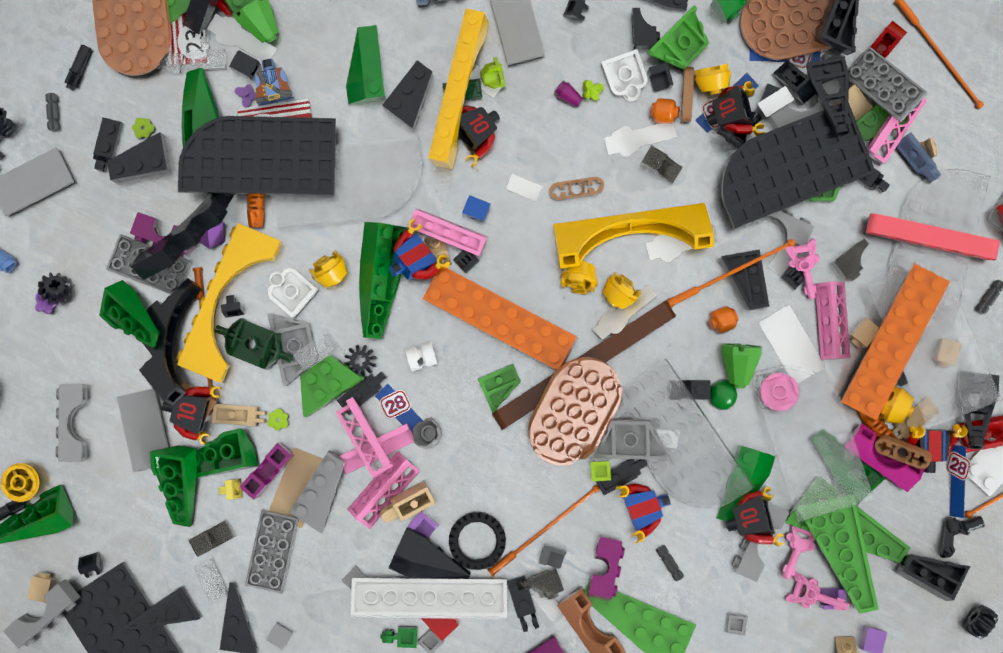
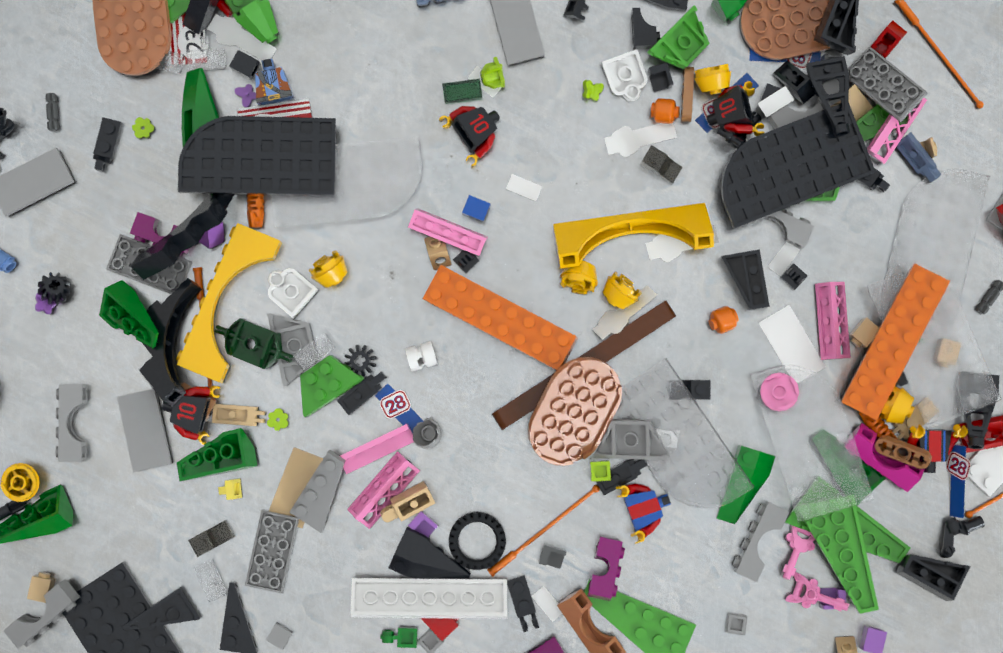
black piece [64,44,92,89] -> none
black tile [78,552,101,578] -> none
black wedge [107,132,171,183] -> none
green wedge [150,445,197,527] -> none
black tile [221,295,244,318] -> none
magenta arch [239,442,294,500] -> none
bright pink fence [335,397,393,478] -> none
light grey tile [341,566,367,589] -> none
green wedge [346,25,386,105] -> none
green wedge [359,222,408,339] -> none
black wedge [382,60,433,132] -> none
torso [389,219,450,280] -> none
yellow arch [428,8,489,170] -> none
bright green wing [478,363,521,413] -> none
clear smoke arch [516,568,564,600] -> none
medium nougat beam [549,177,604,201] -> none
magenta cone [554,80,583,107] -> none
dark grey axle [656,546,684,582] -> none
orange piece [667,239,795,307] -> none
green hair [709,379,737,410] -> none
bright green cone [722,343,762,389] -> none
torso [726,487,785,547] -> none
bright pink piece [786,238,820,299] -> none
clear smoke arch [831,238,869,281] -> none
coral beam [866,213,1000,261] -> none
black gear [965,605,998,639] -> none

